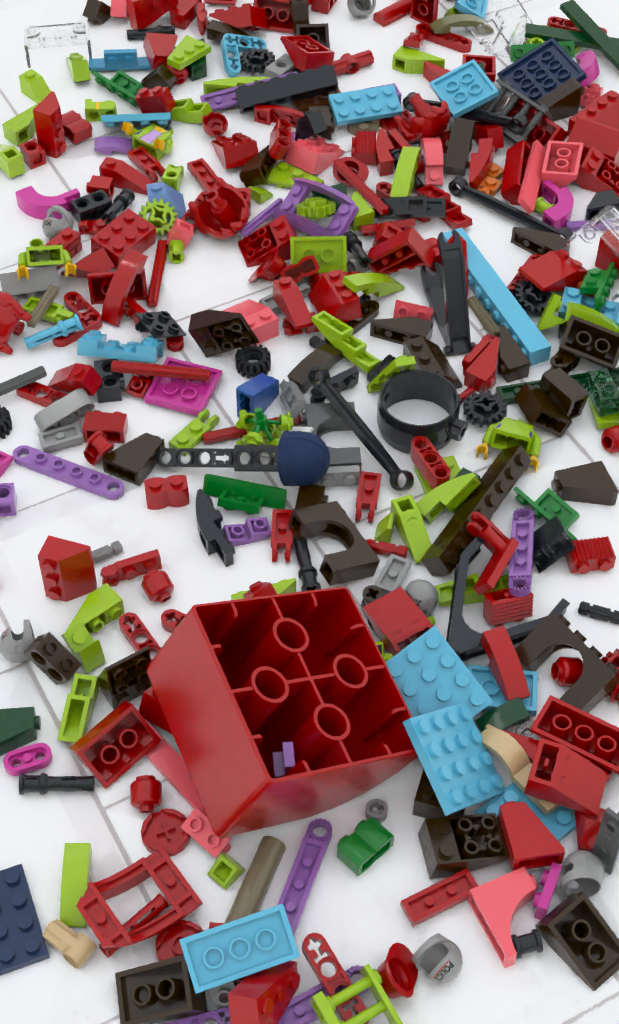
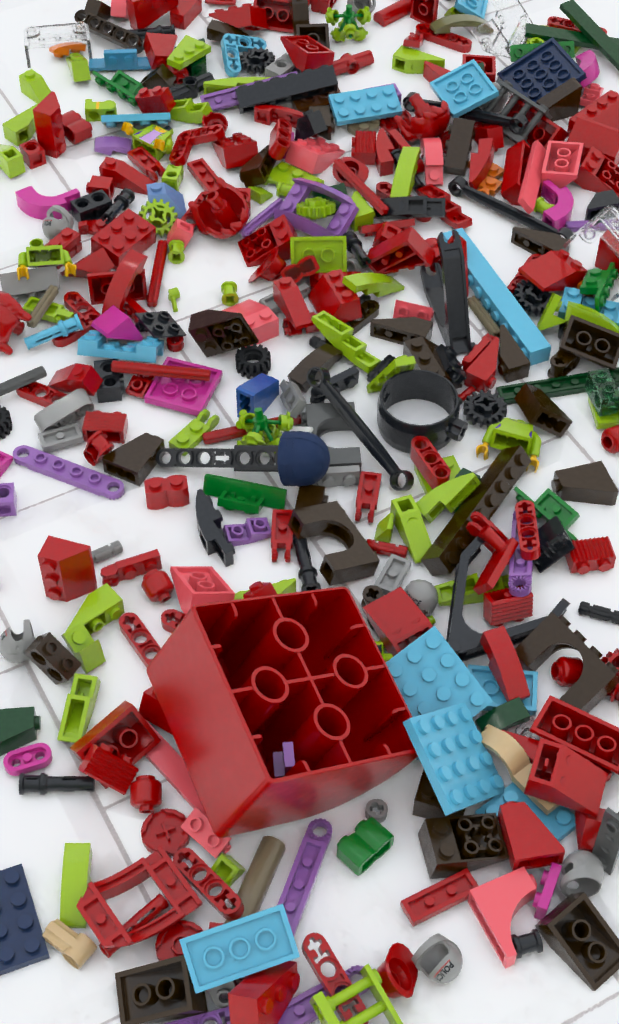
dark brown slope [98,646,152,710] -> none
red slope [197,3,210,36] -> none
dark brown slope [539,367,589,419] -> none
none -> orange slope [49,42,86,58]
none -> dark brown beam [74,9,144,54]
none -> red brick [78,742,139,795]
none -> dark pink slope [91,305,143,341]
none -> lime hand [168,287,180,312]
none -> black piece [169,72,215,100]
none -> red beam [169,124,225,166]
none -> coral slope [170,566,235,615]
none -> red beam [173,848,244,921]
none -> lime bush [221,281,239,306]
none -> lime bush [276,181,292,197]
none -> lime plant [325,4,371,42]
none -> black hinge [436,344,467,386]
none -> red beam [515,500,541,561]

